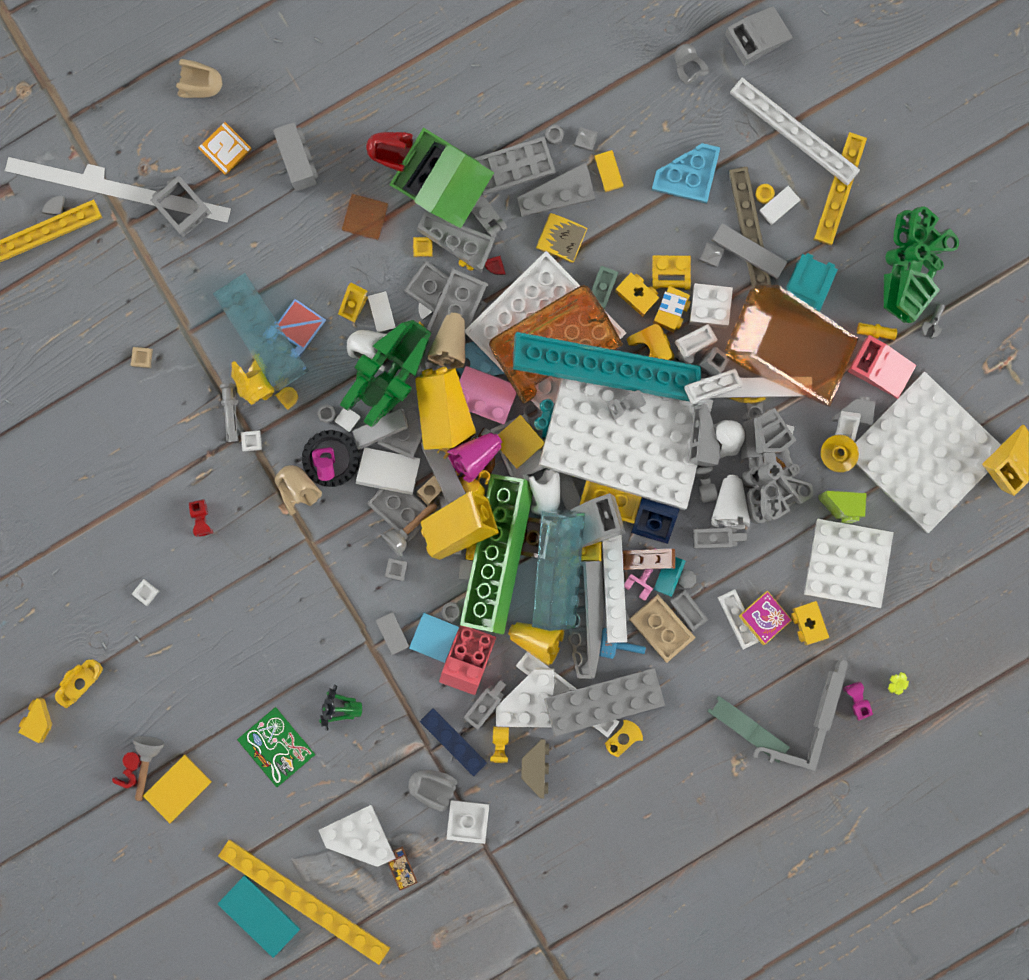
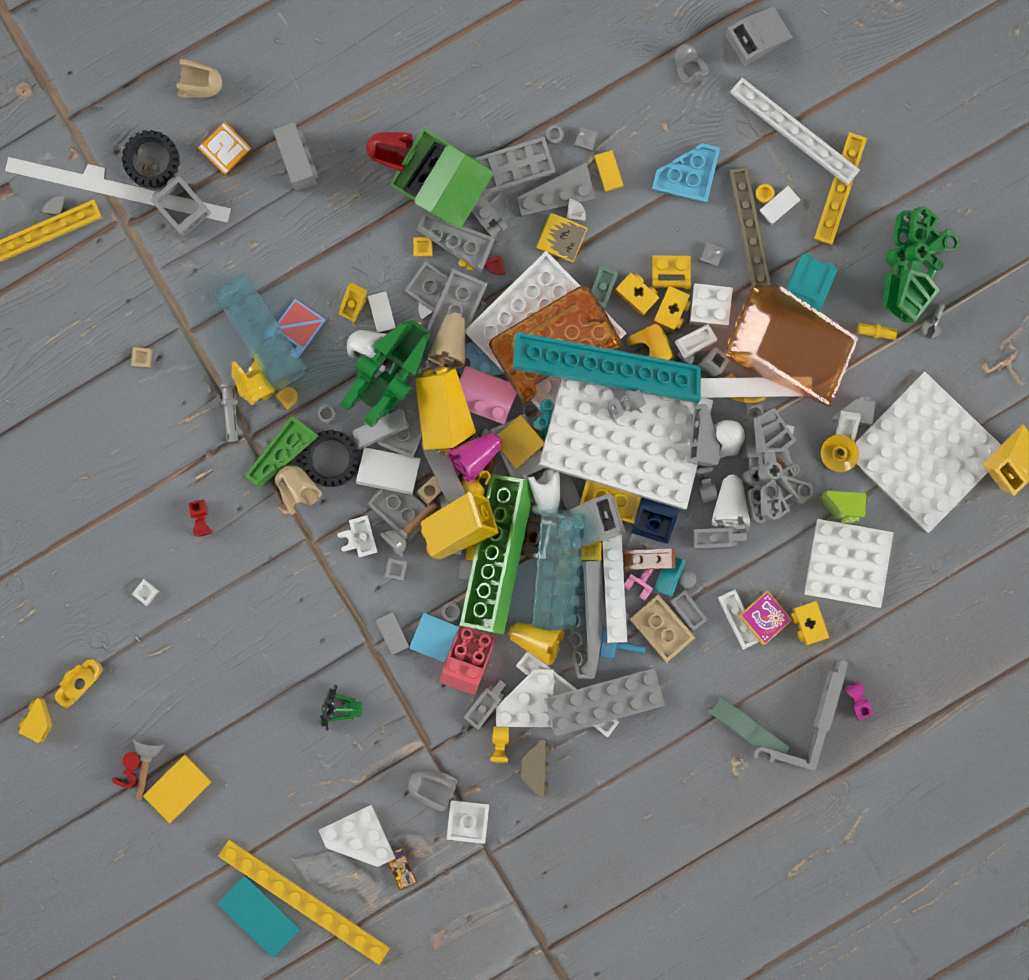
green sticker [237,707,315,787] -> none
white tile [241,430,262,452] -> none
dark pink leg [312,447,335,481] -> none
white tile [334,408,361,432] -> none
clear orange tile [342,194,389,241] -> none
dark blue plate [419,708,487,777] -> none
yellow piece [605,720,643,757] -> none
white sticker [659,292,687,317] -> none
white tile [684,369,743,405] -> none
light grey tile [712,224,787,279] -> none
slope [848,335,916,399] -> none
neon yellow plant [888,672,909,695] -> none
none -> black tyre [122,130,180,188]
none -> bright green wing [245,416,318,488]
none -> white plate [337,515,378,558]
none -> white tile [567,198,586,221]

